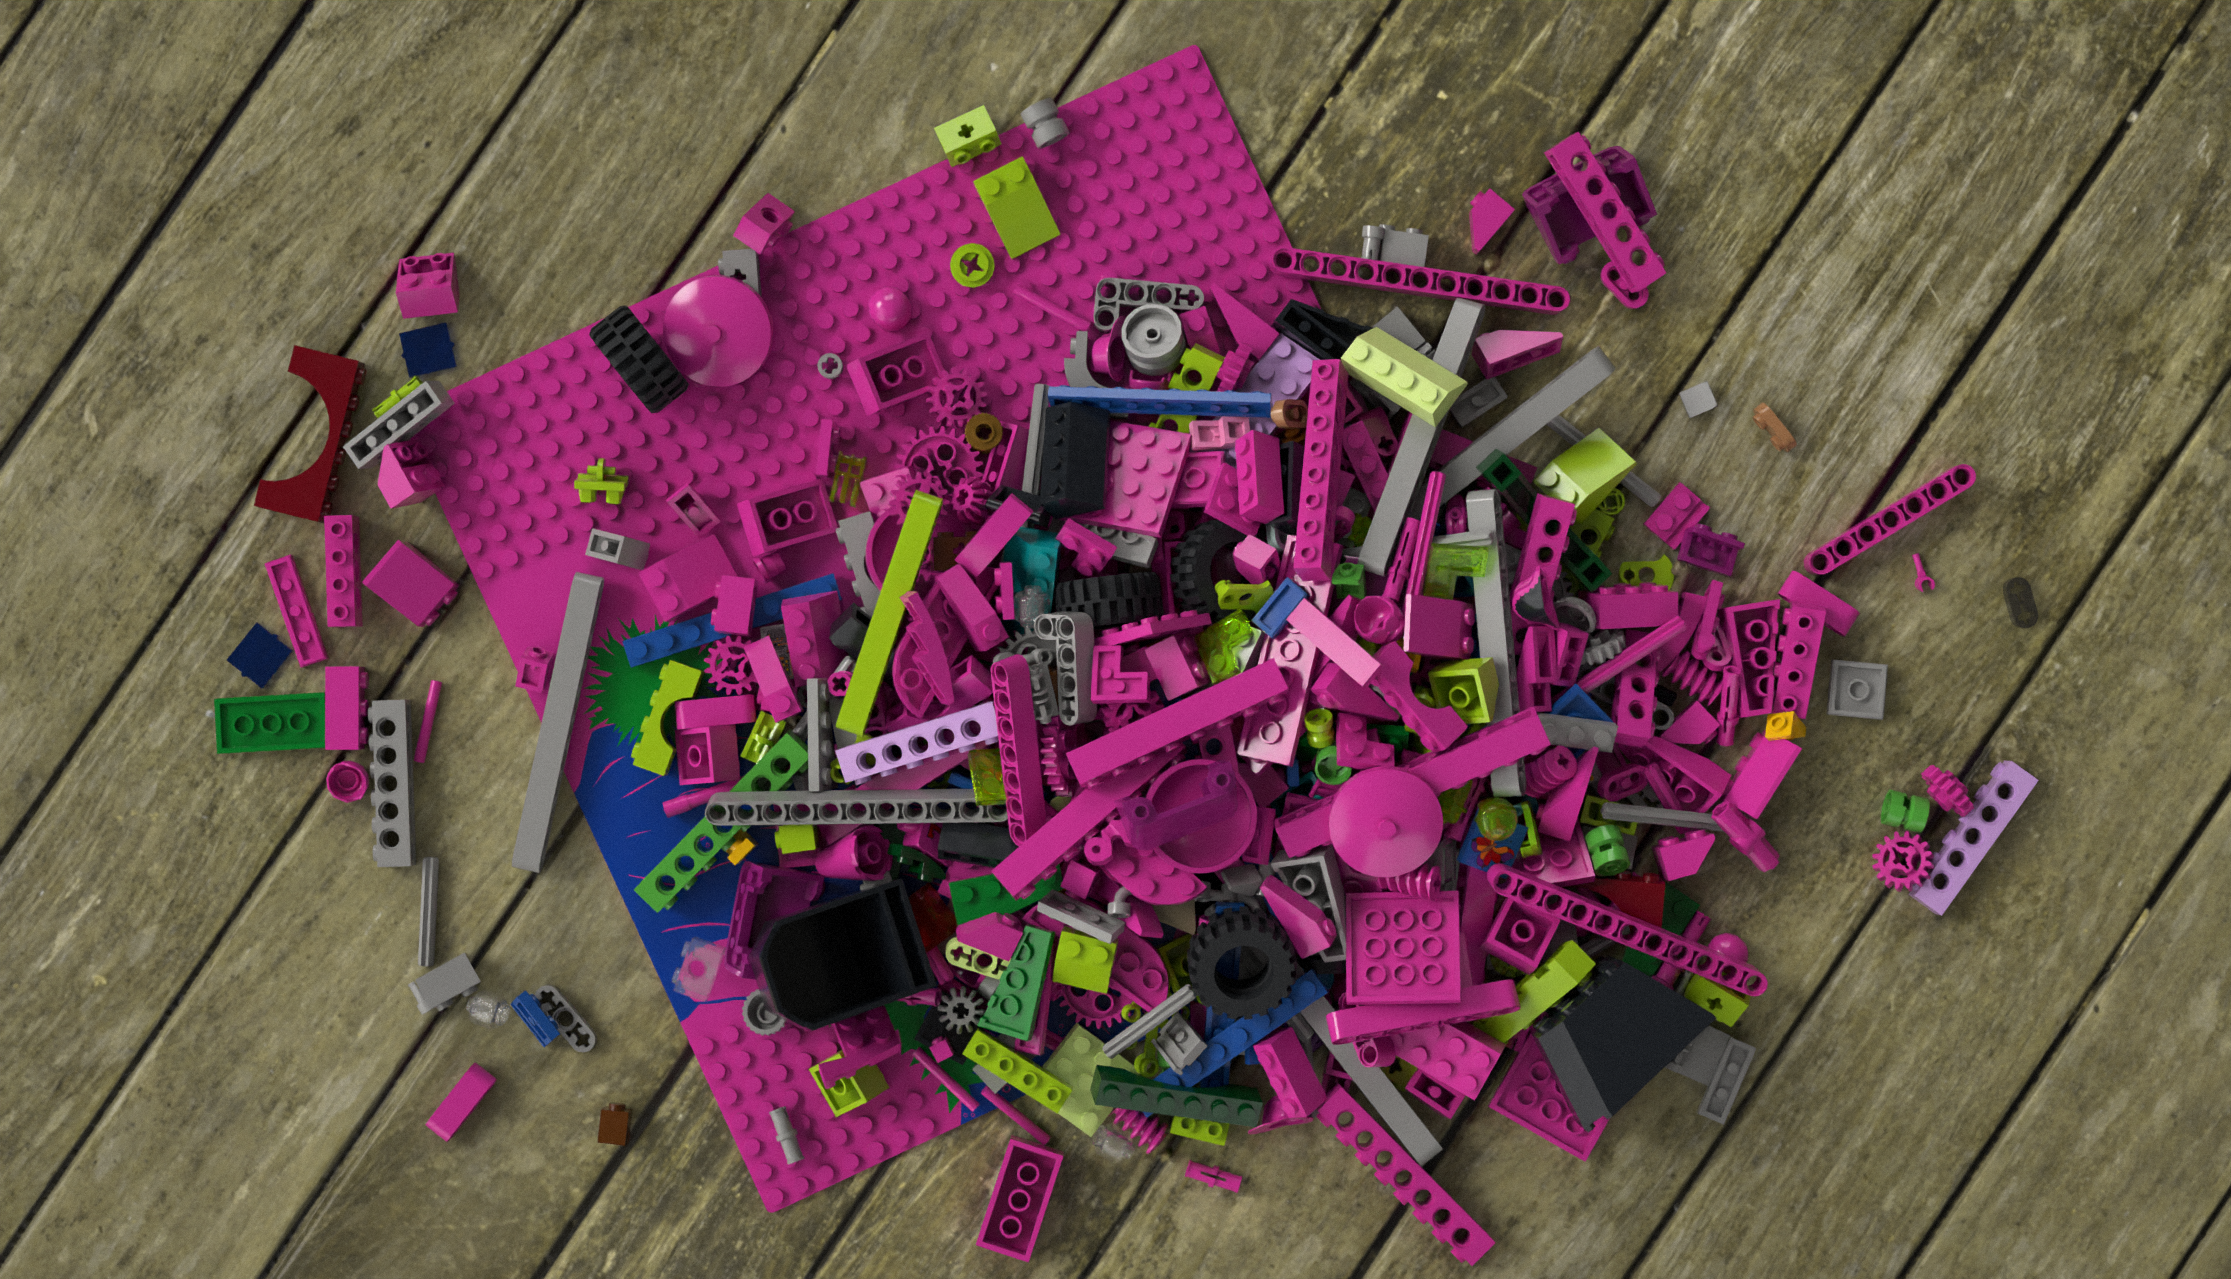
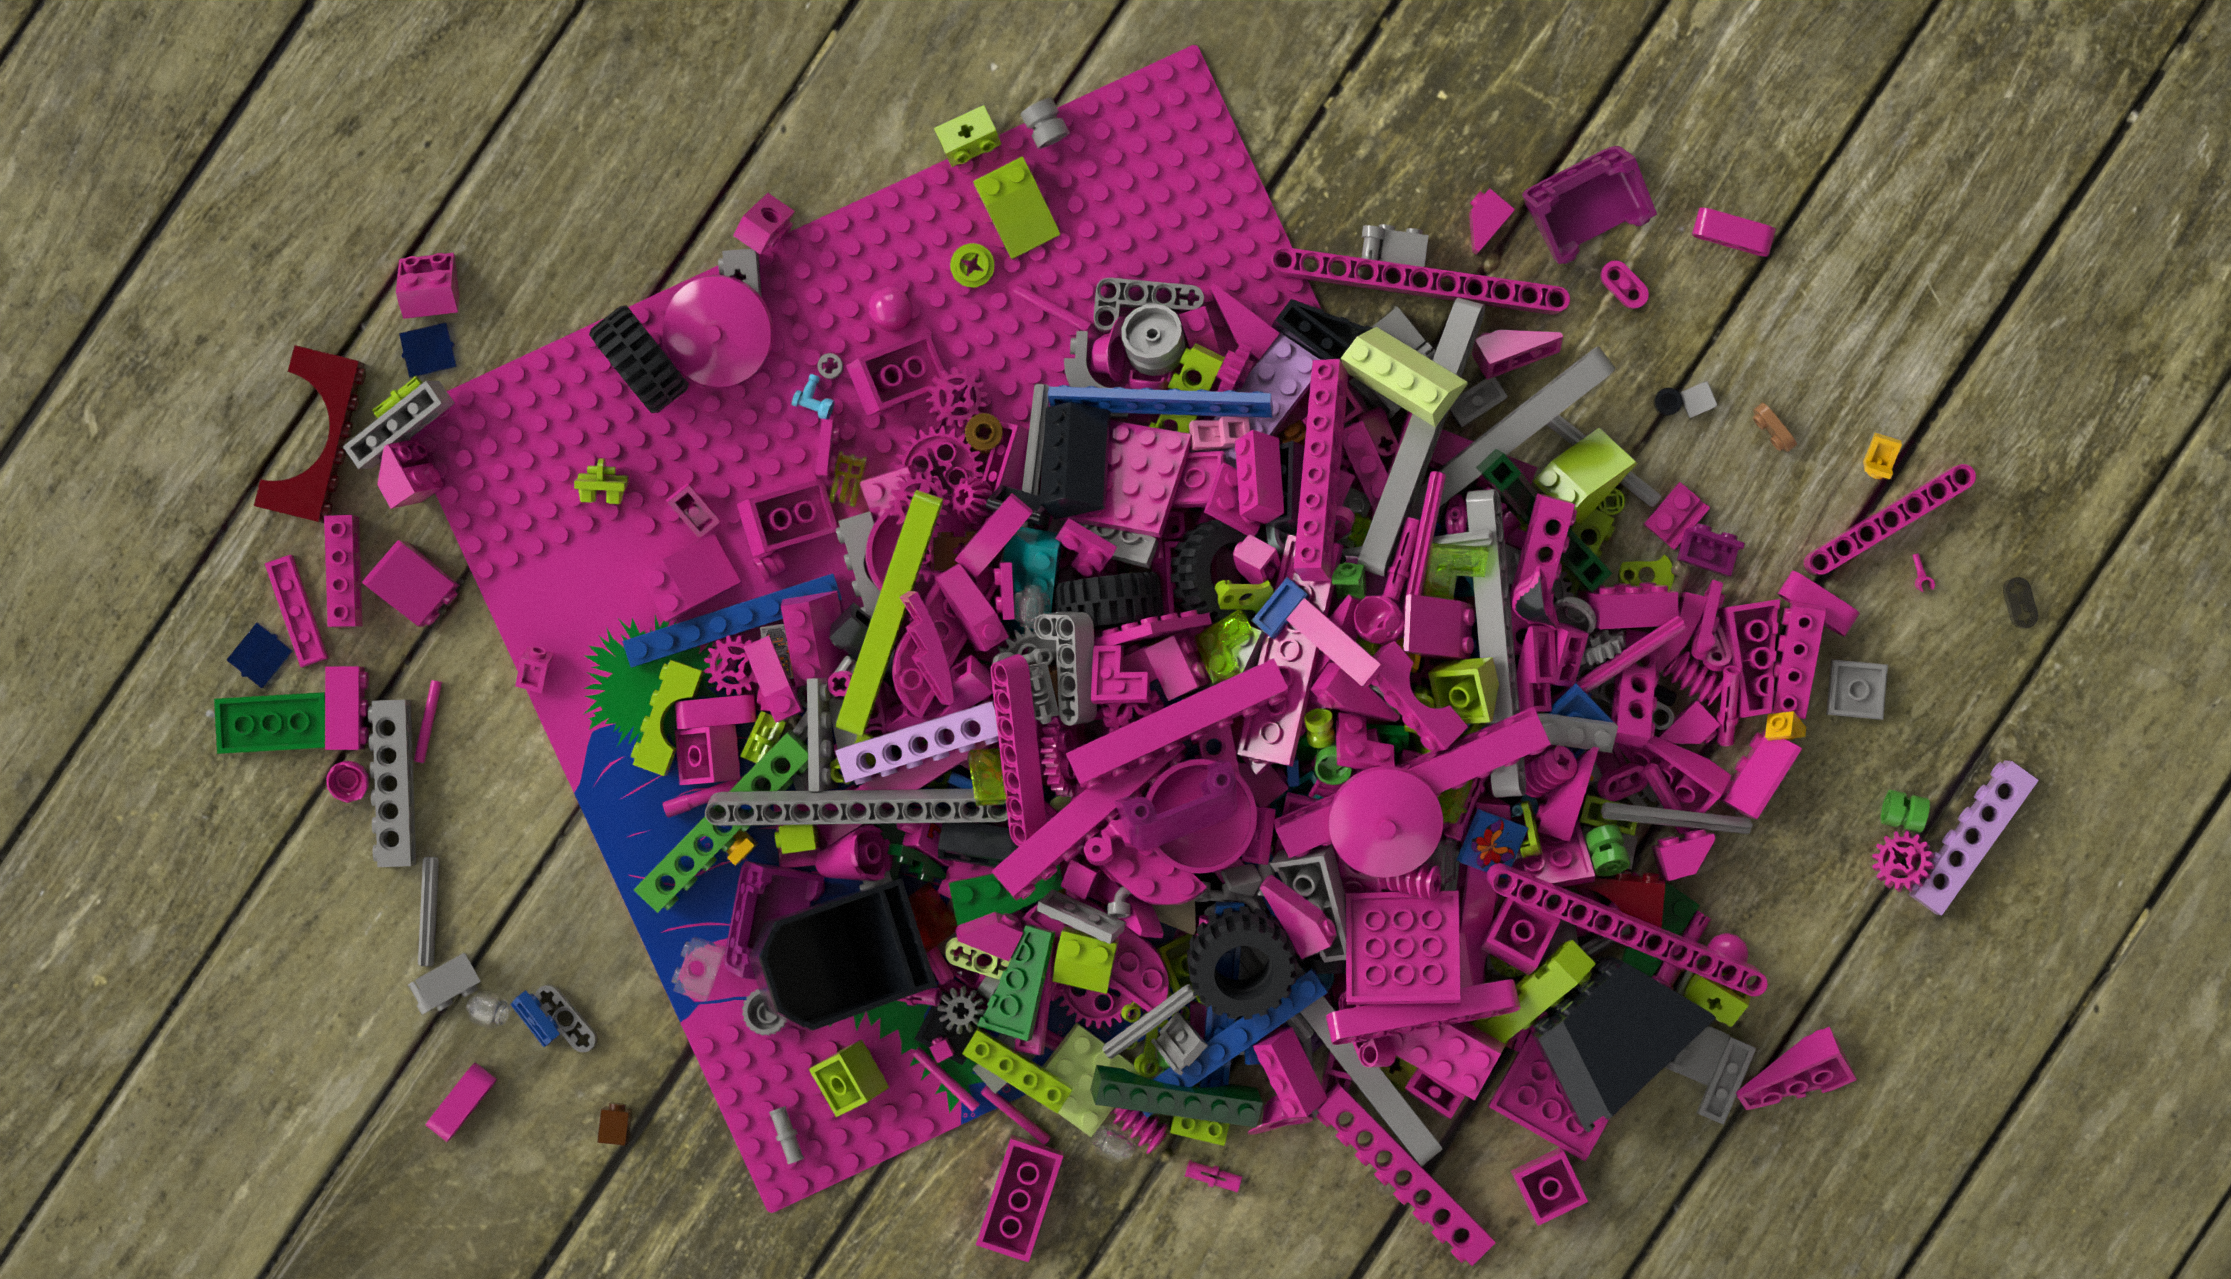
light grey beam [512,572,604,873] -> none
light grey slope [585,528,650,570] -> none
dark pink brick [711,575,758,637] -> none
dark pink wing [804,1005,900,1089] -> none
medium nougat plate [1271,399,1308,429] -> none
clear neon green hair [1475,797,1518,841] -> none
dark pink brick [1544,131,1666,293] -> none
dark pink piece [1711,800,1780,873] -> none
dark pink gear [1921,765,1974,817] -> none
none -> medium azure piece [791,374,835,419]
none -> dark pink brick [1510,1147,1588,1226]
none -> black tile [1653,388,1682,416]
none -> dark pink beam [1692,208,1776,257]
none -> dark pink wedge [1736,1026,1857,1110]
none -> yellow bracket [1863,432,1902,479]

